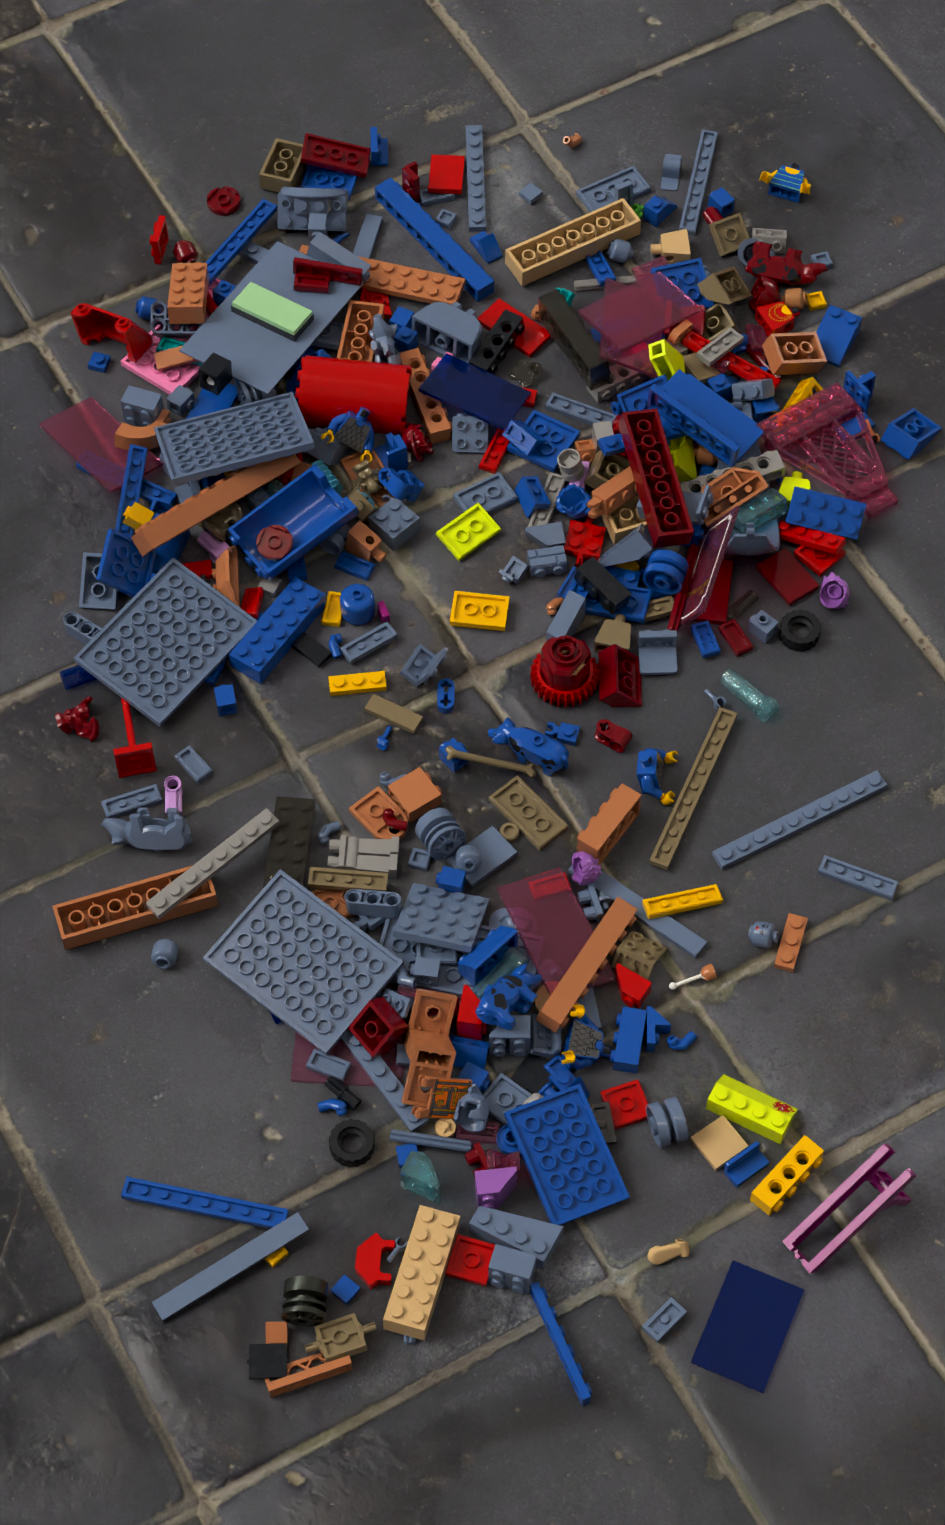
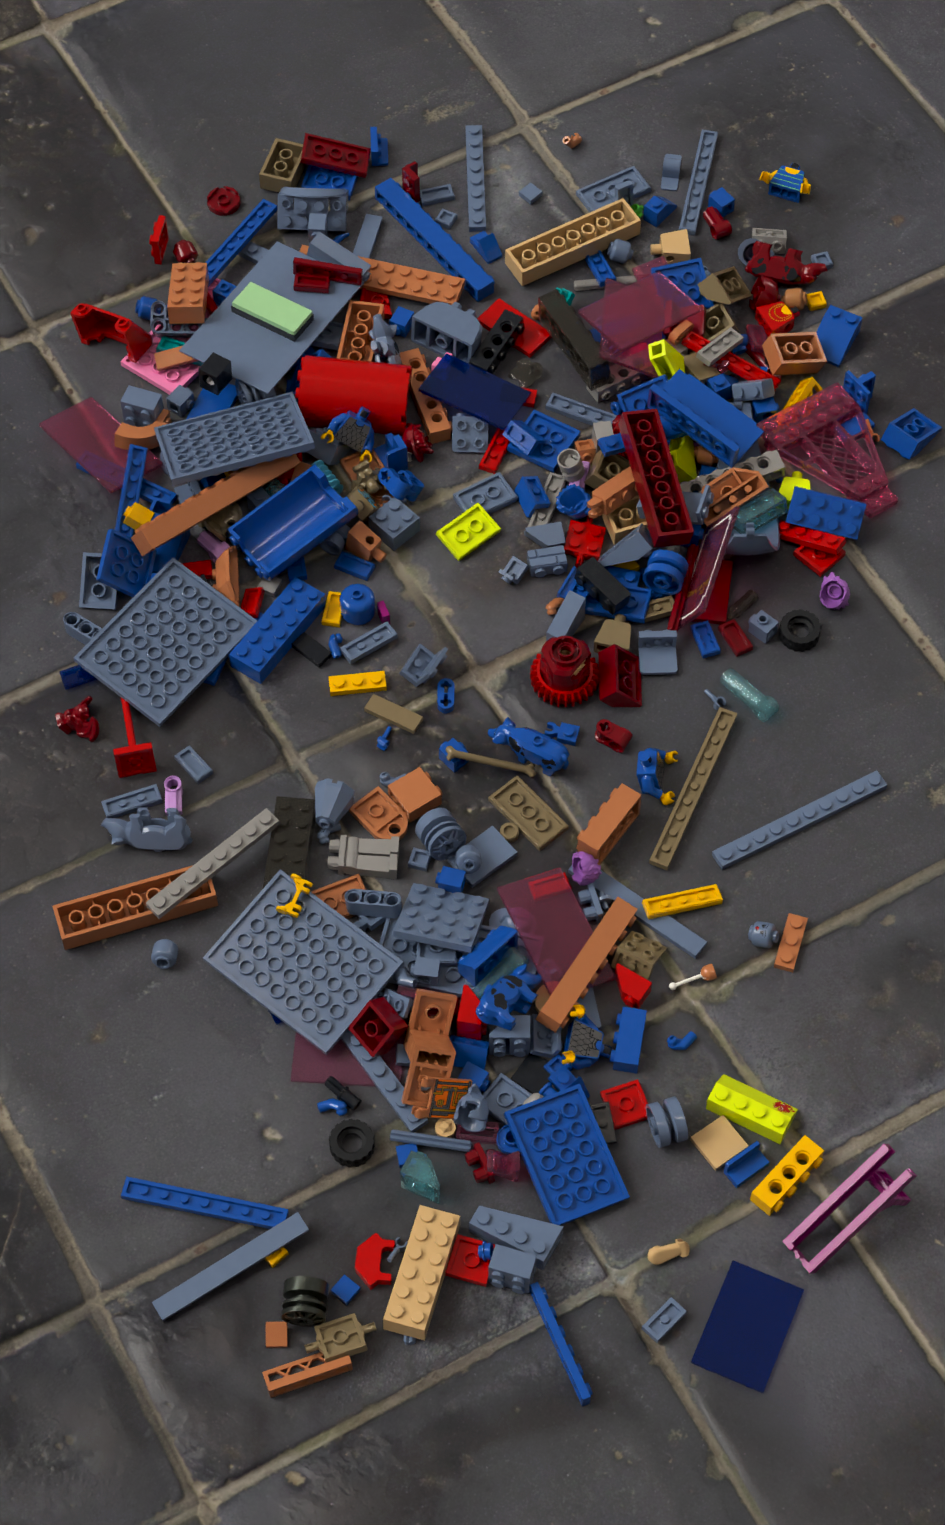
blue plate [88,352,111,373] -> none
blue brick [214,684,237,716] -> none
black piece [247,1343,289,1380] -> none
dark red tile [256,525,293,561] -> none
sand blue tile [306,1049,351,1083] -> none
dark tan plate [308,867,389,892] -> none
dark red arm [382,808,407,831] -> none
blue brick [394,325,418,353] -> none
red tile [428,154,465,194] -> none
yellow plate [450,591,510,631] -> none
medium lavender slope [475,1166,517,1209] -> none
blue slope [646,1006,671,1052] -> none
dark tan tile [708,213,750,257] -> none
dark red tile [756,548,819,606] -> none
sand blue tile [817,855,899,901] -> none
none -> yellow piece [276,874,313,918]
none -> sand blue cone [315,778,355,829]
none -> blue plate [478,1241,494,1262]

